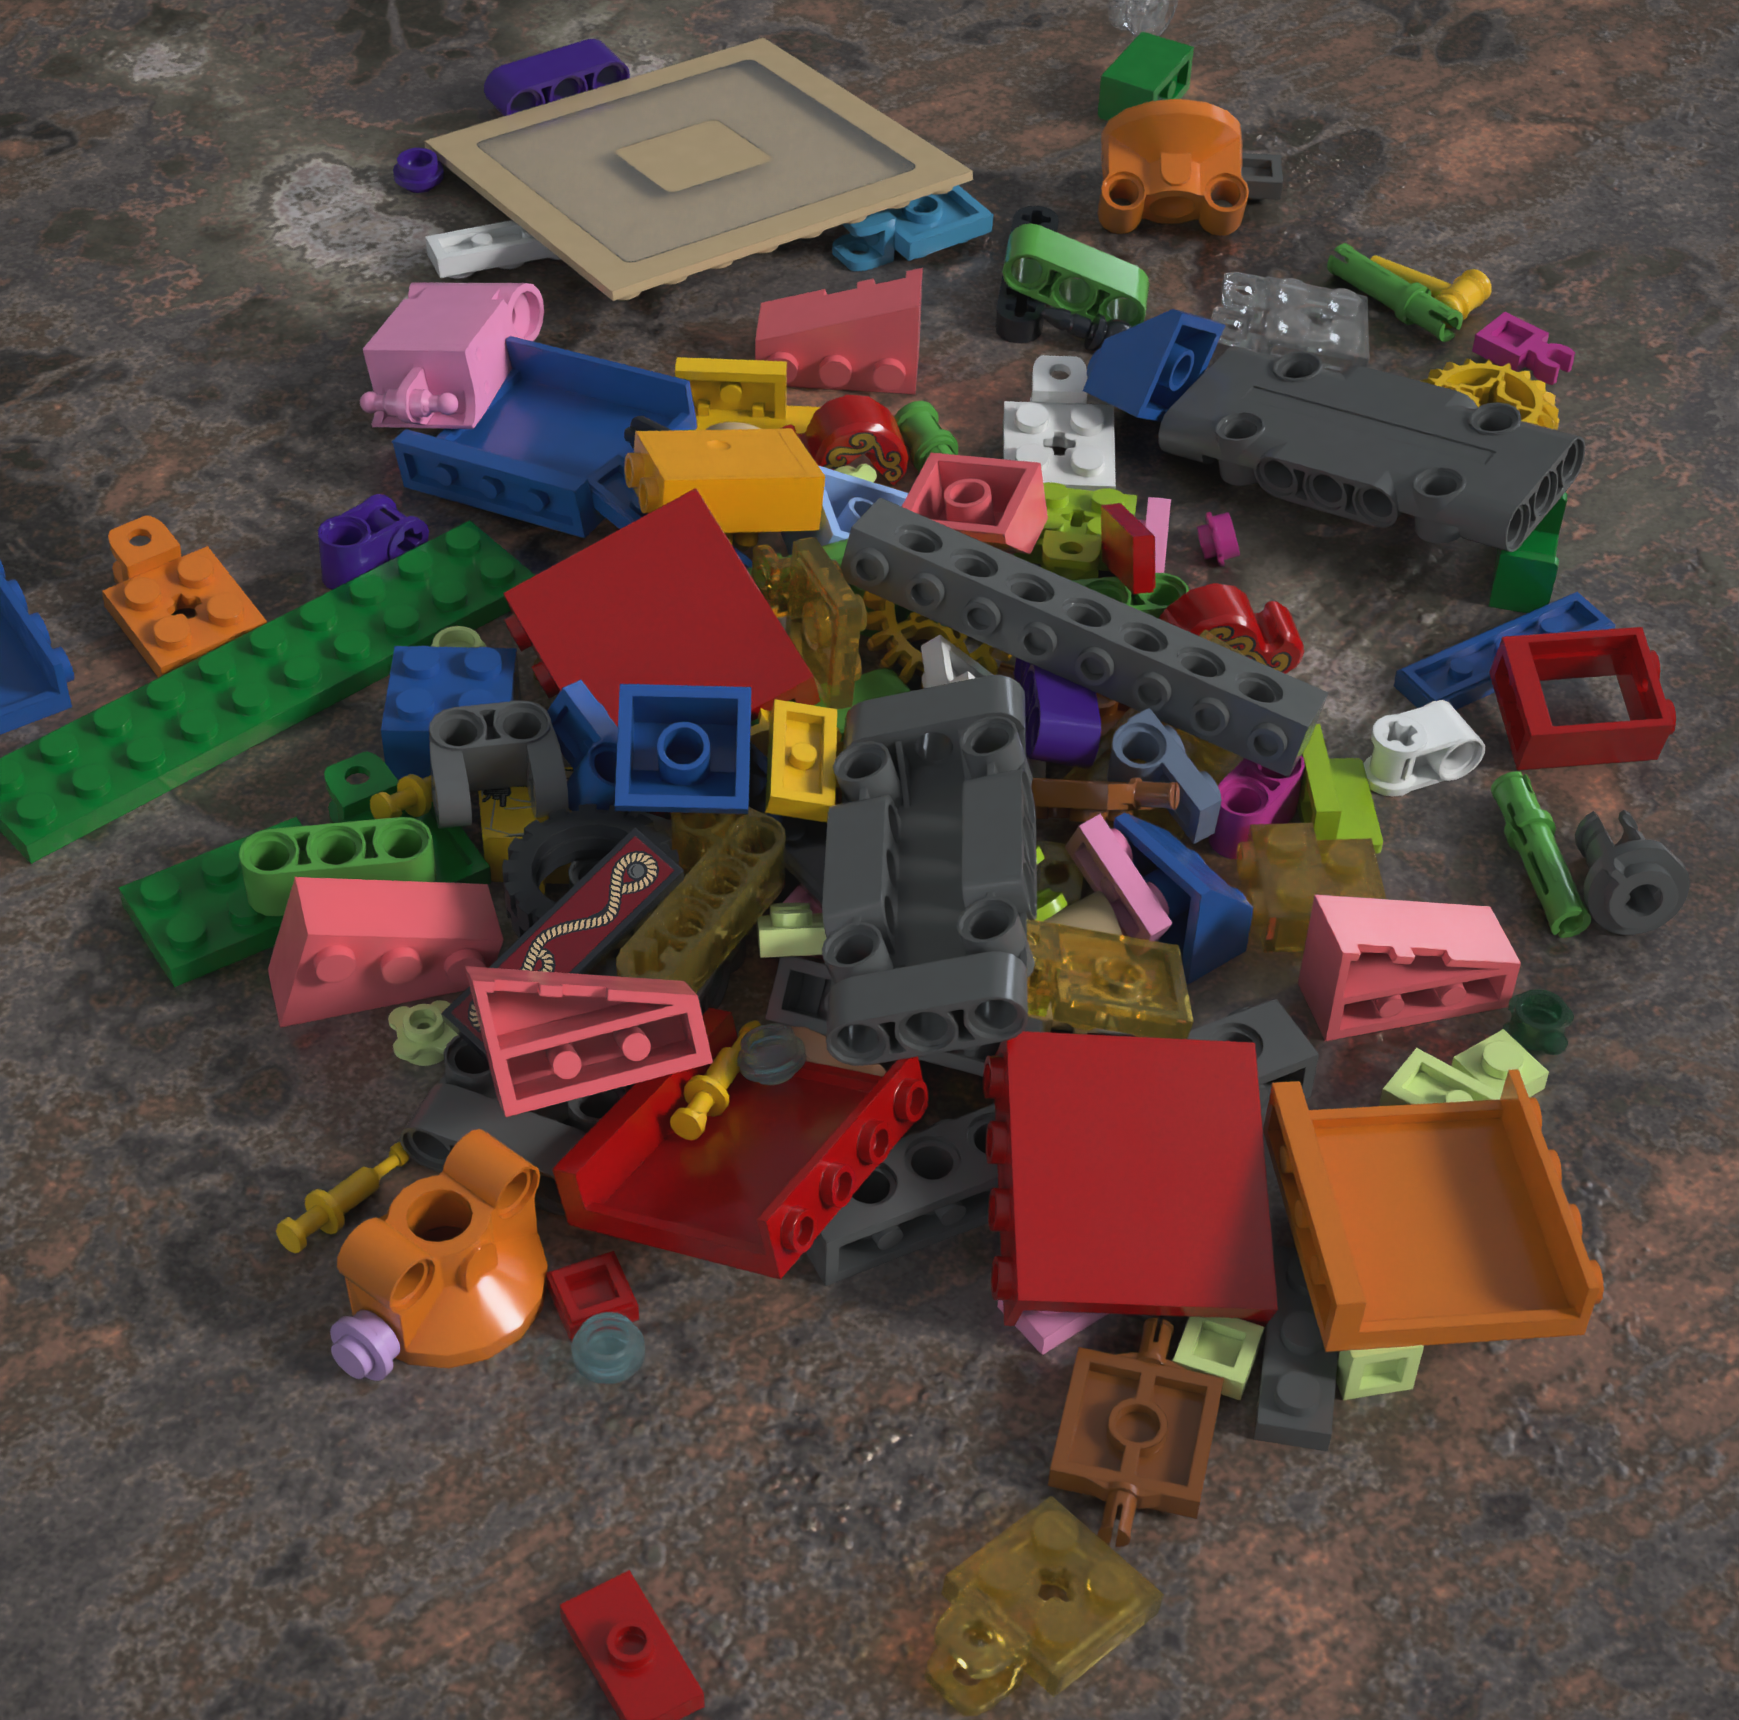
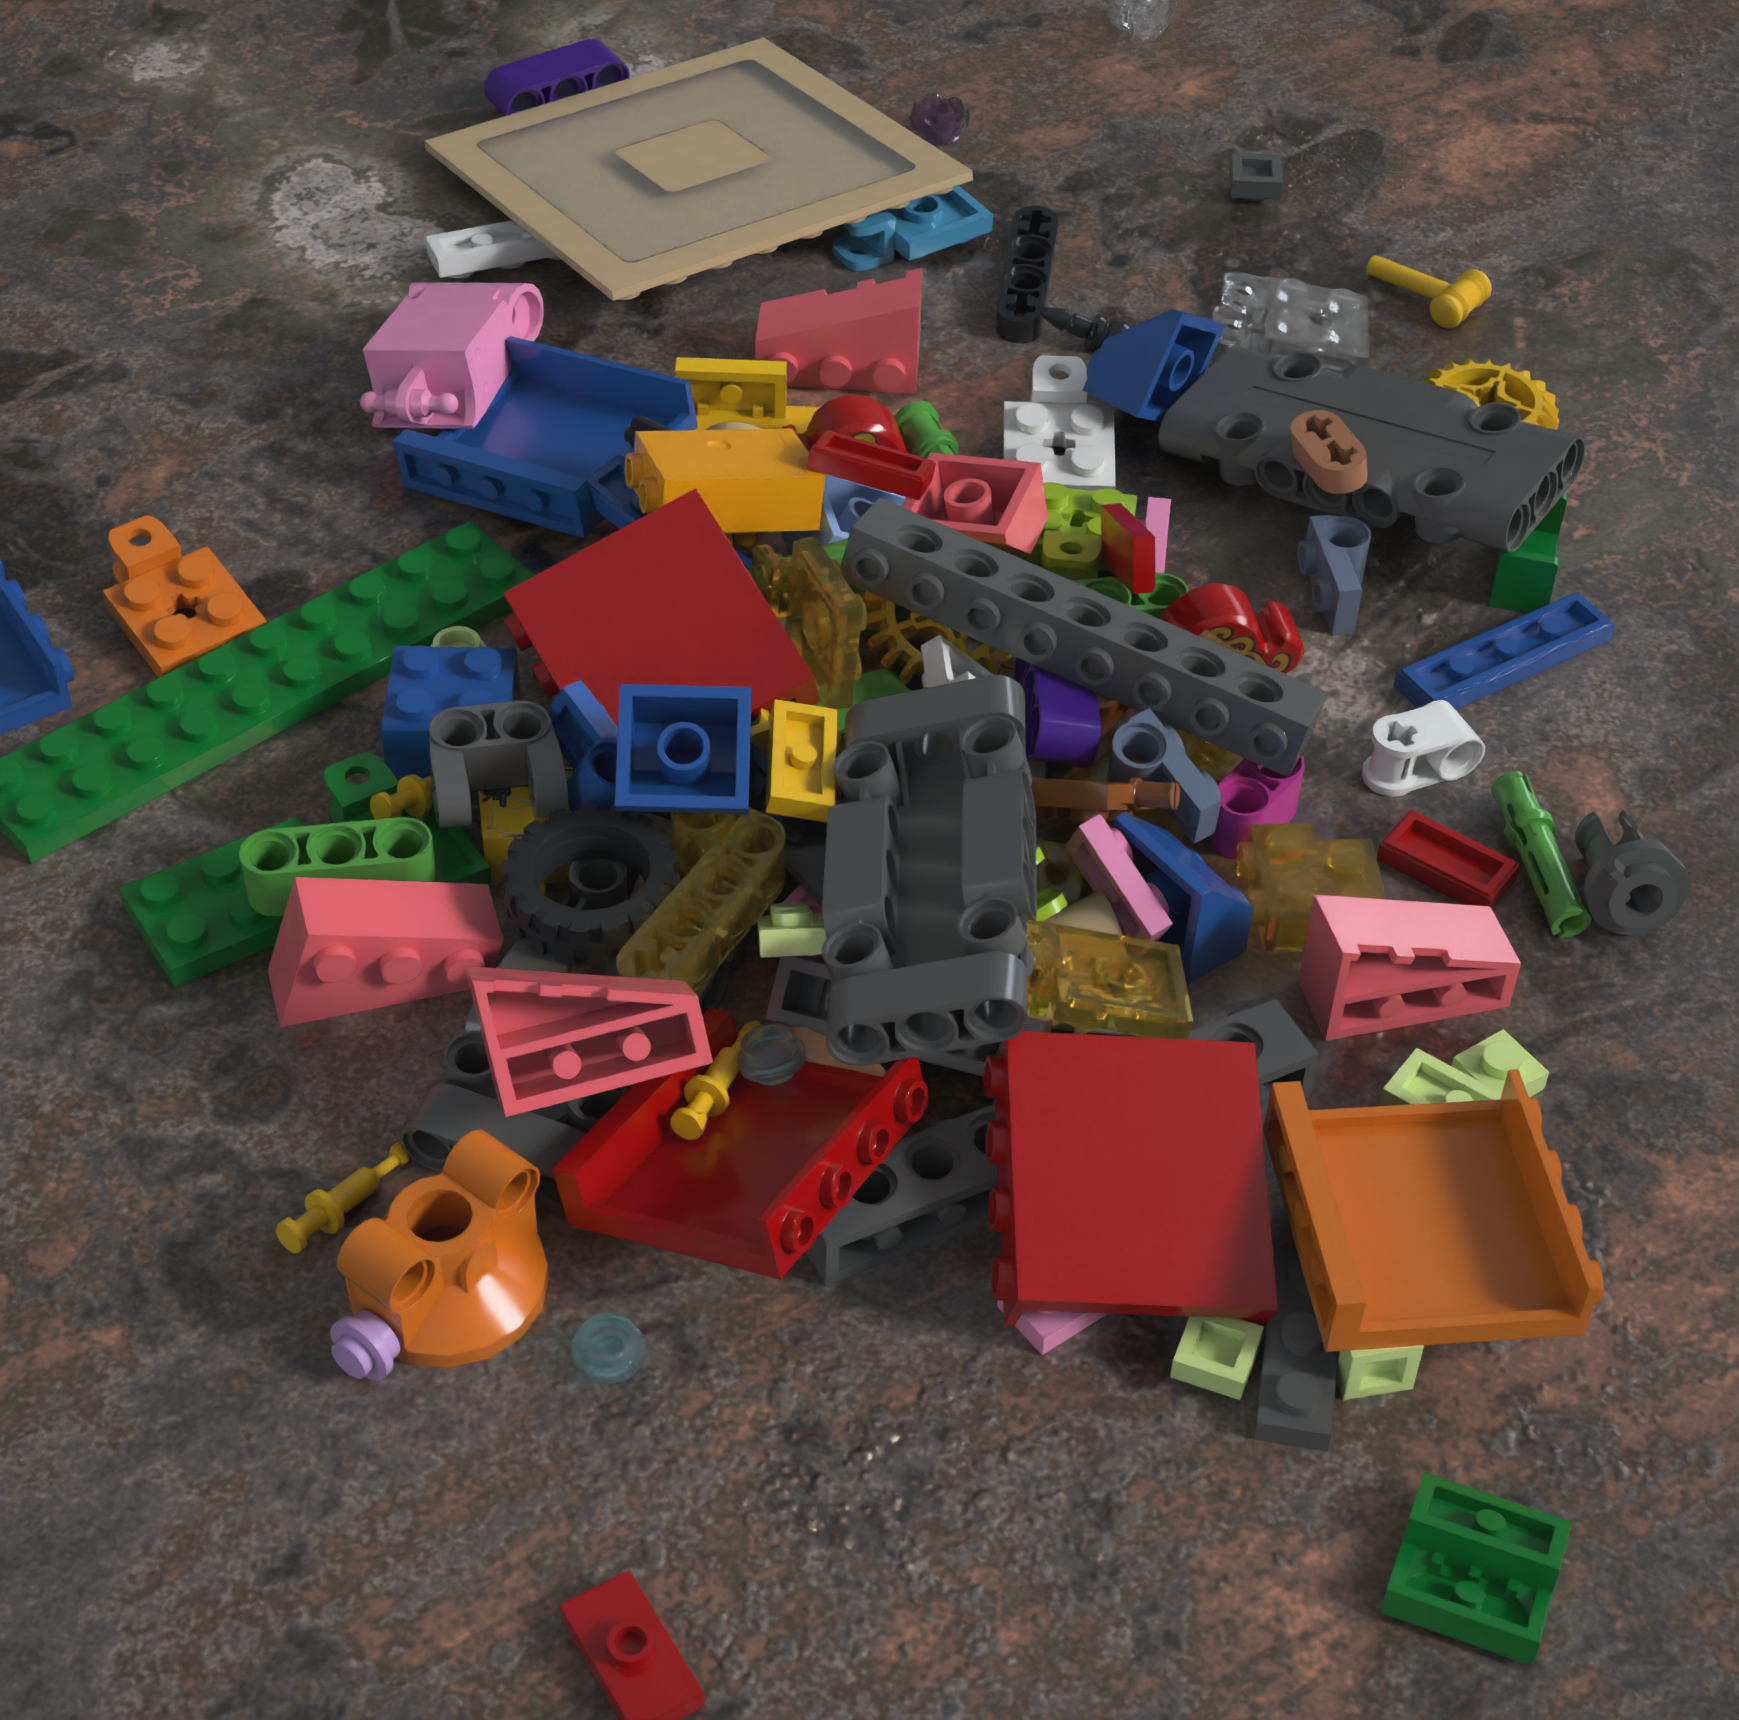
dark purple piece [318,494,429,590] -> none
yellowish green plate [388,1000,458,1066] -> none
dark purple plate [393,148,444,193] -> none
tile [441,828,684,1063] -> none
red tile [546,1251,639,1342] -> none
clear yellow plate [925,1496,1164,1716] -> none
bright green beam [1002,224,1149,327] -> none
dark orange plate [1048,1317,1224,1547] -> none
orange piece [1097,99,1249,236] -> none
green panel [1098,31,1194,121] -> none
dark pink plate [1196,512,1240,567] -> none
lime panel [1297,724,1383,856] -> none
bright green pin [1327,243,1463,342] -> none
dark pink plate [1472,312,1575,385] -> none
red window [1489,627,1676,770] -> none
clear green plate [1502,989,1574,1055] -> none
none -> red tile [806,430,936,501]
none -> clear purple plate [908,93,970,146]
none -> nougat beam [1290,410,1368,494]
none -> sand blue plate [1297,515,1371,635]
none -> red tile [1376,809,1521,909]
none -> green slope [1380,1472,1572,1666]

